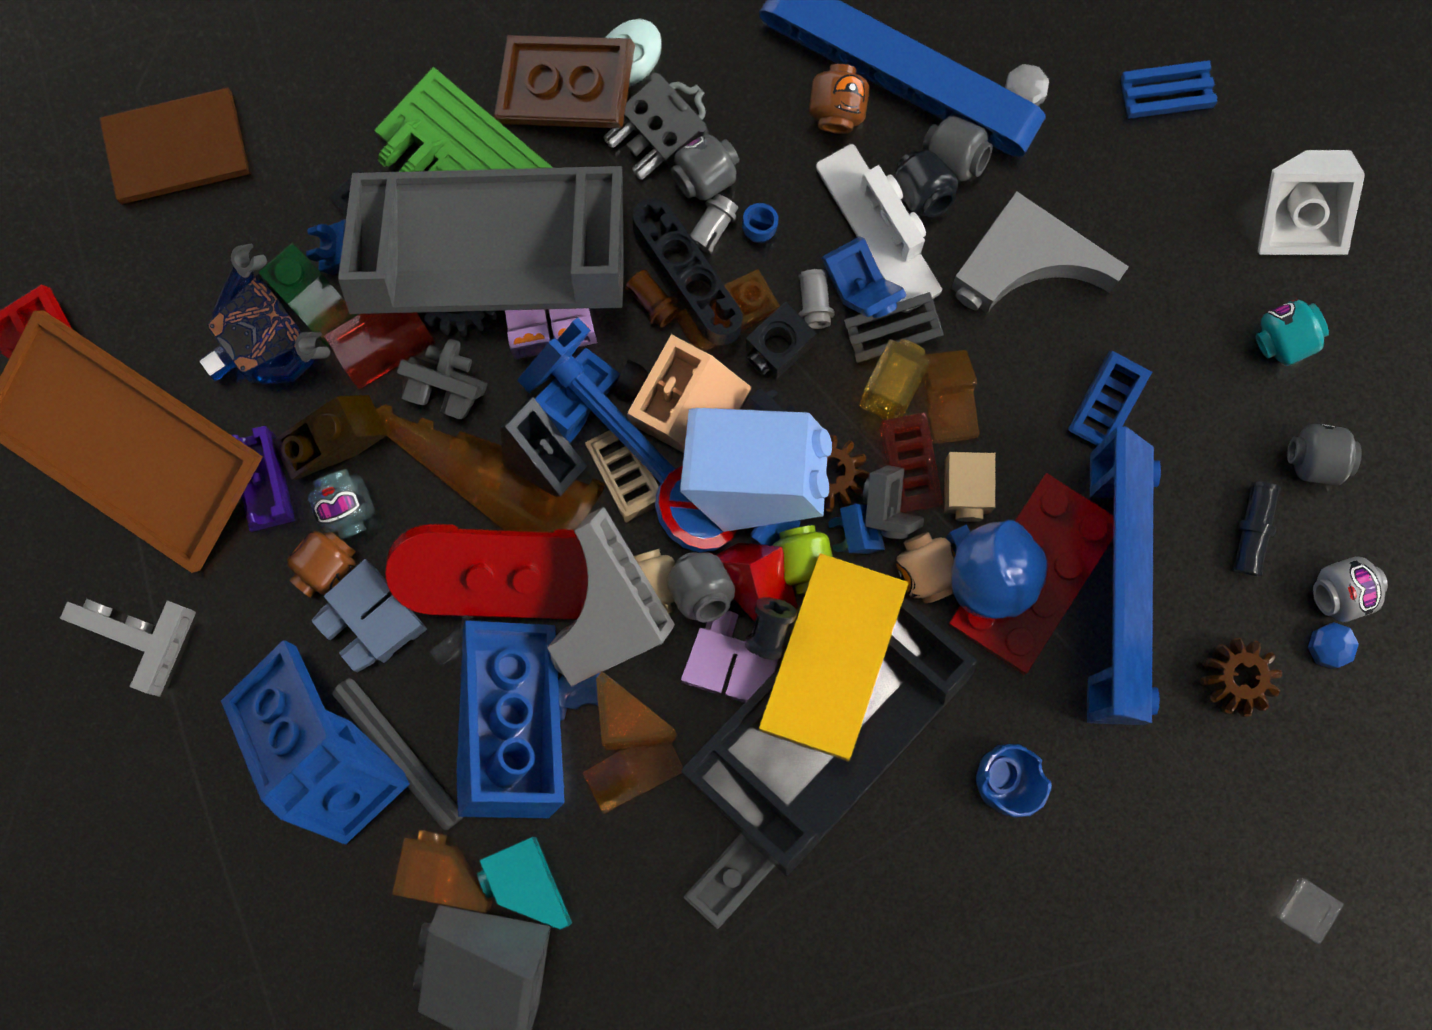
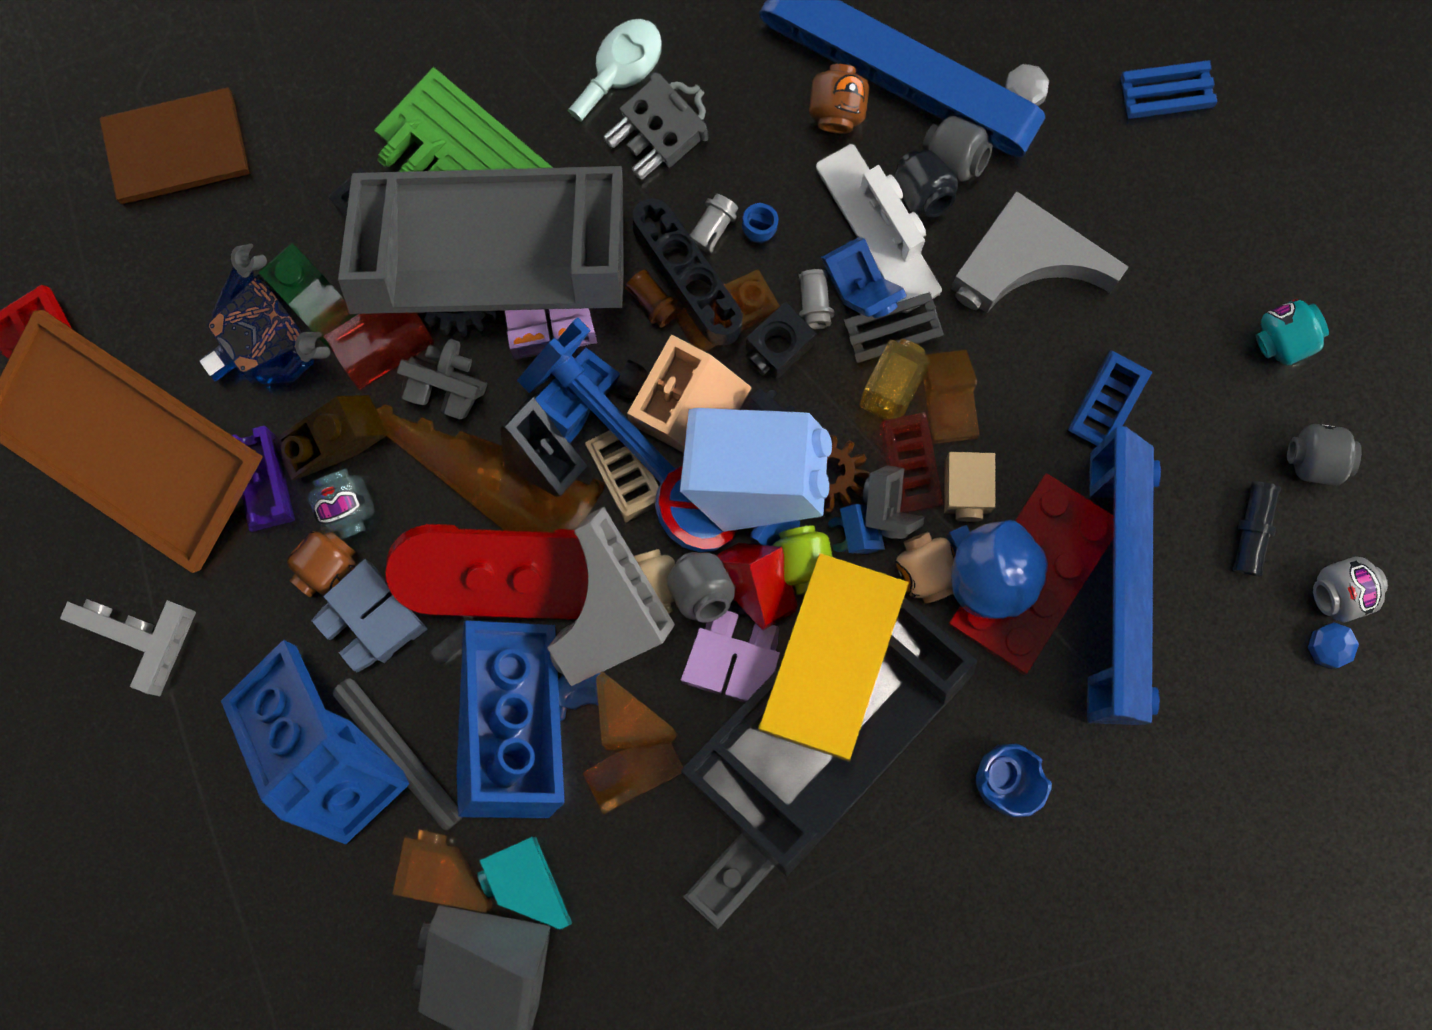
blue tile [306,219,346,275] -> none
reddish brown tile [494,35,635,128] -> none
dark grey head [671,134,739,201] -> none
black bush [745,598,797,659] -> none
reddish brown gear [1200,638,1283,717] -> none
white slope [1258,150,1365,255] -> none
clear tile [1276,878,1344,944] -> none

